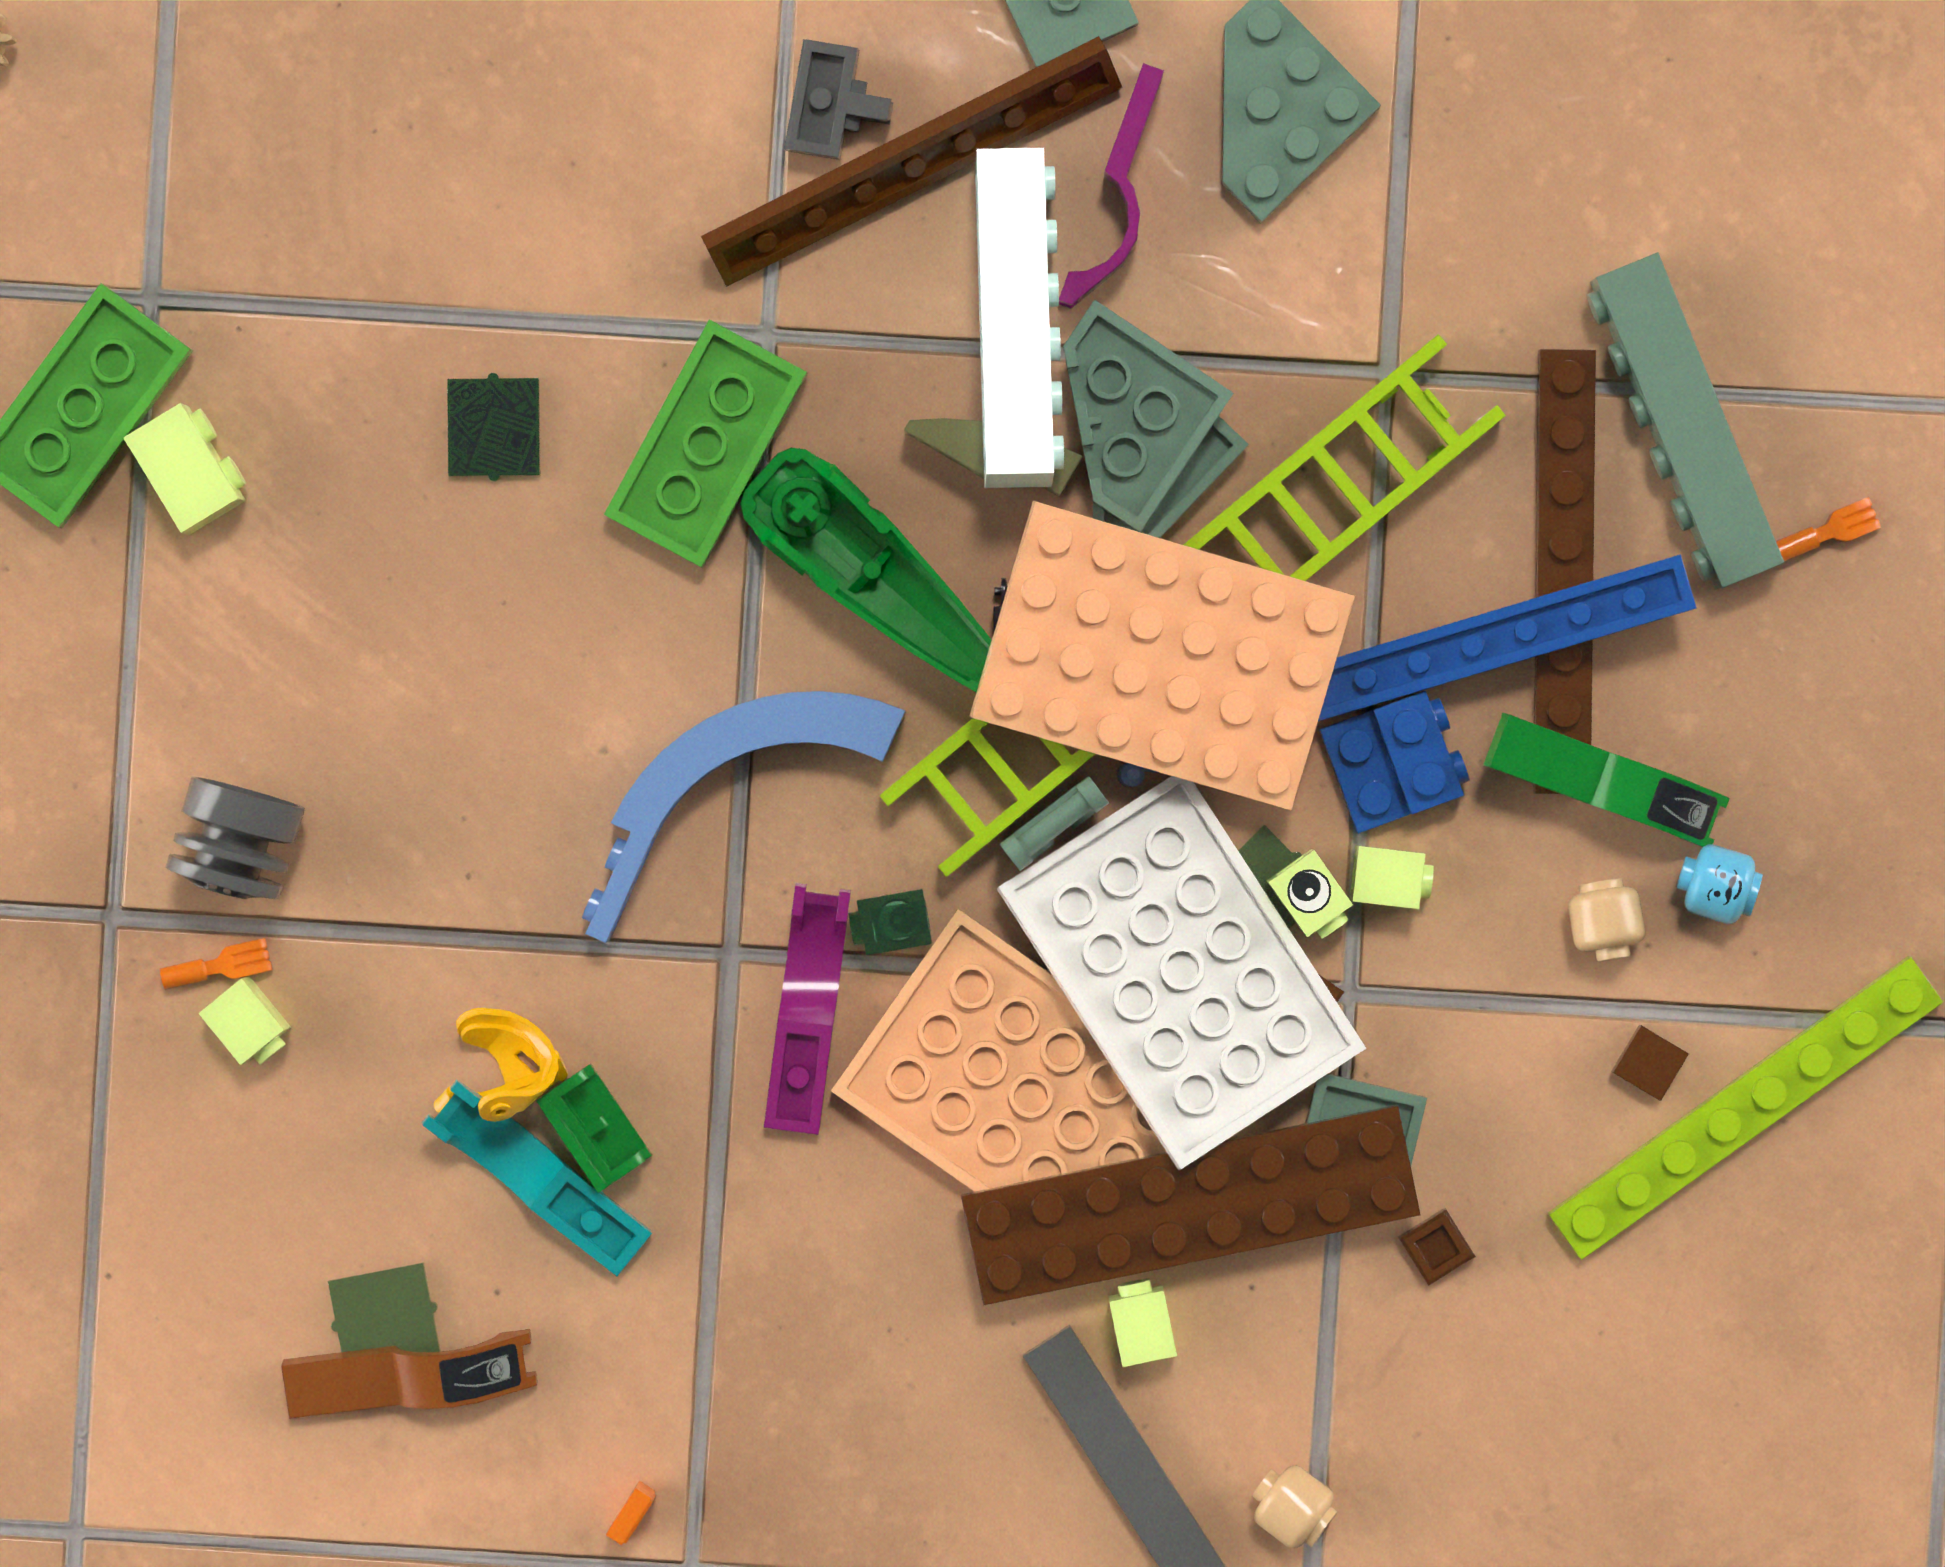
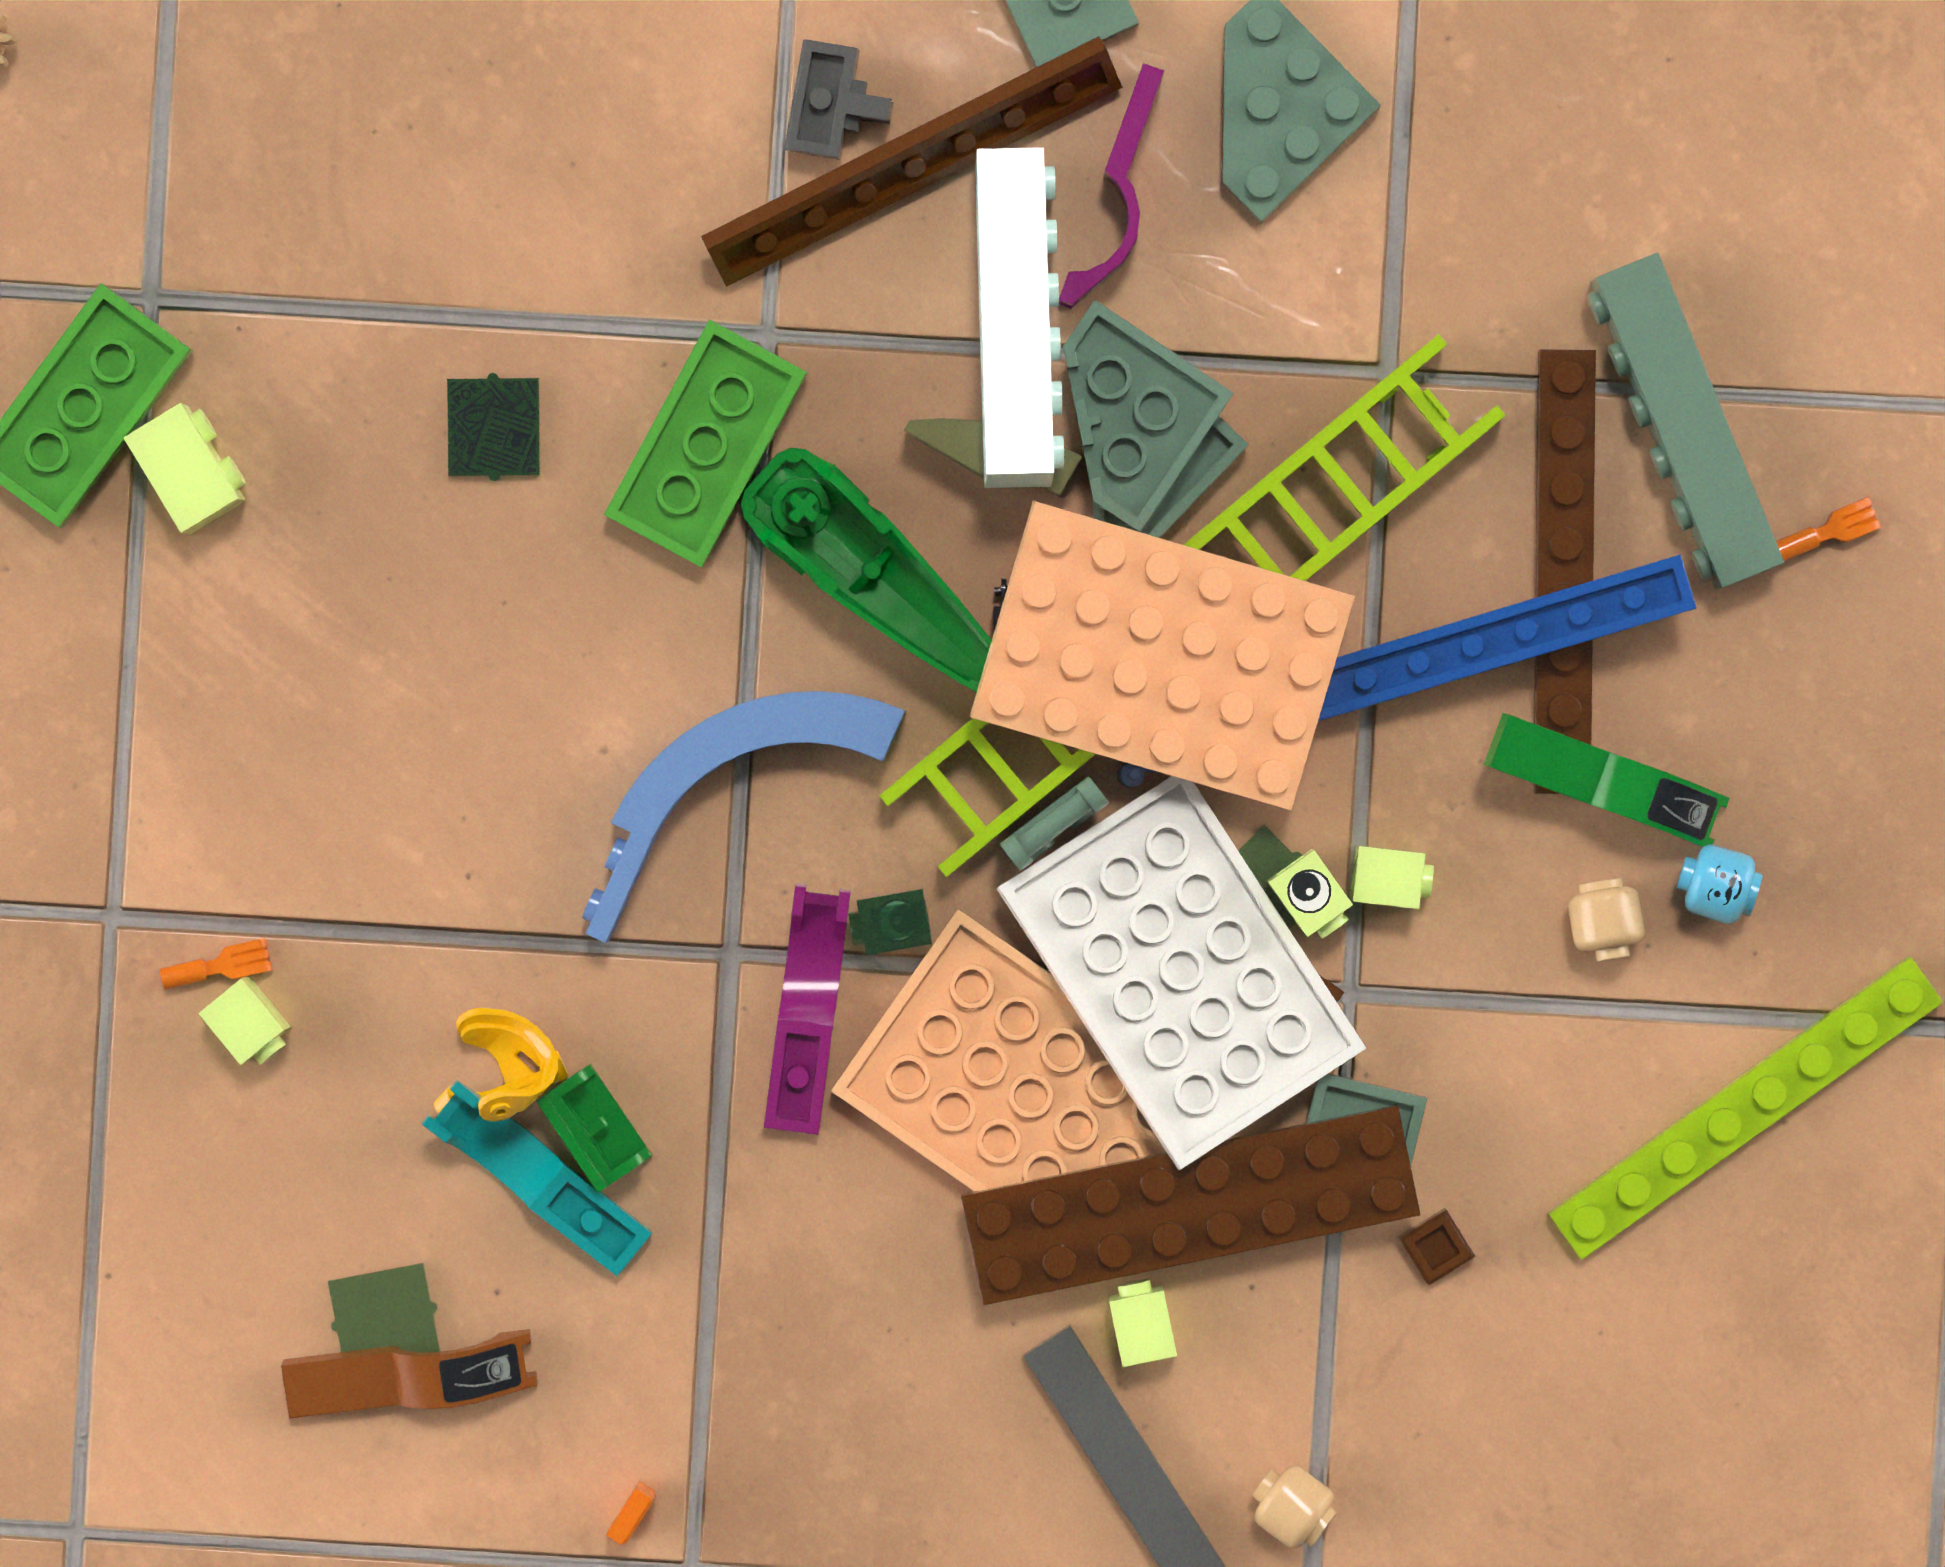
dark grey wheel [166,776,305,900] -> none
blue plate [1319,691,1470,834] -> none
reddish brown tile [1611,1024,1689,1101] -> none

